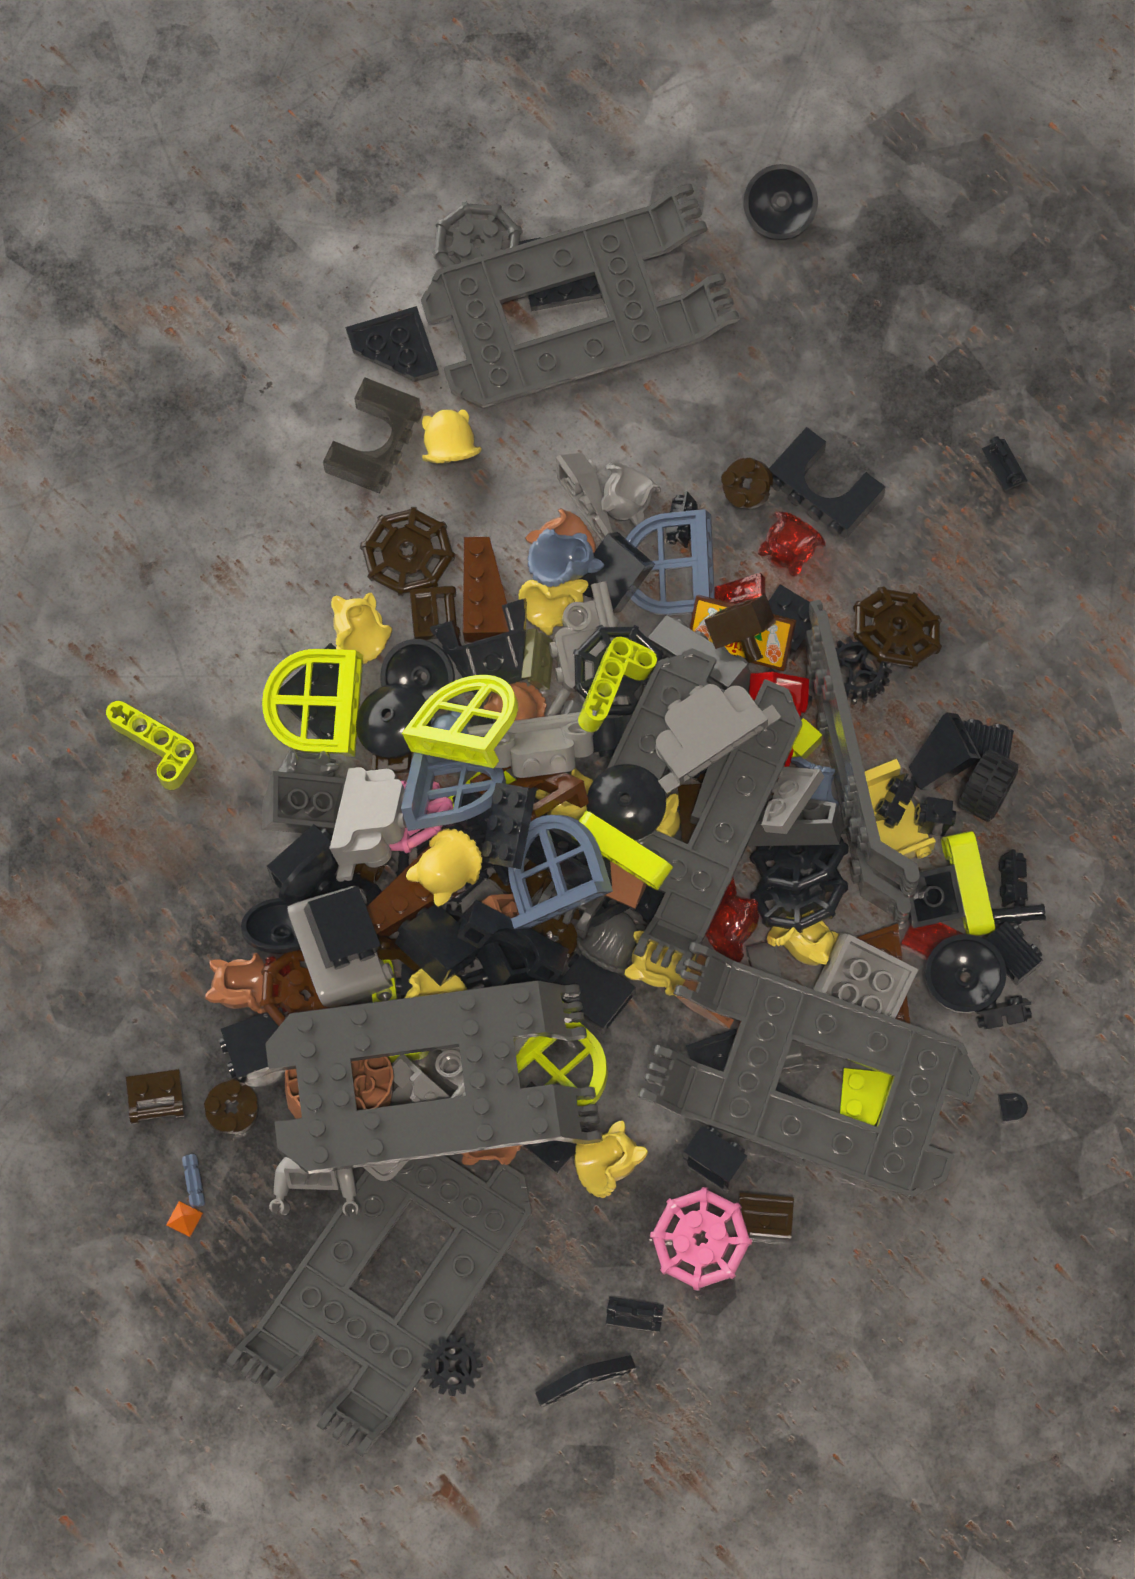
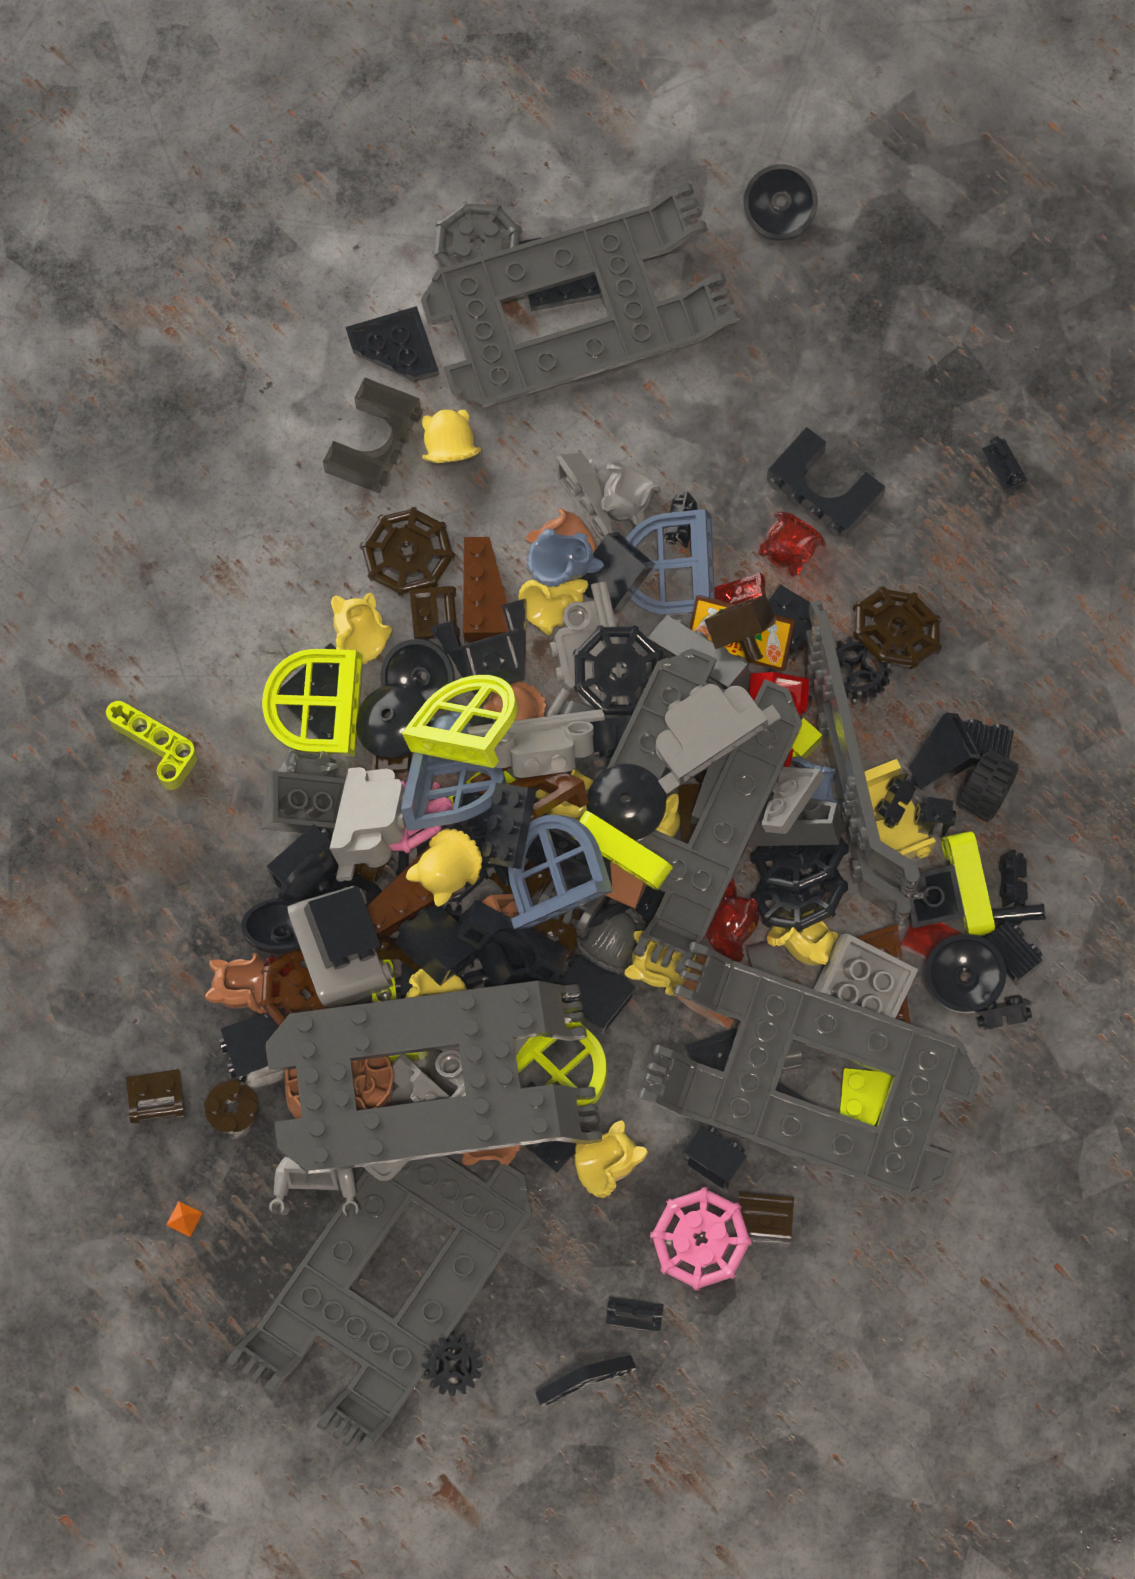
sand blue axle [182,1154,205,1208] -> none
olive plate [522,628,553,691] -> none
neon yellow beam [578,637,657,732] -> none
dark brown plate [721,458,773,509] -> none
black tile [998,1093,1028,1123] -> none

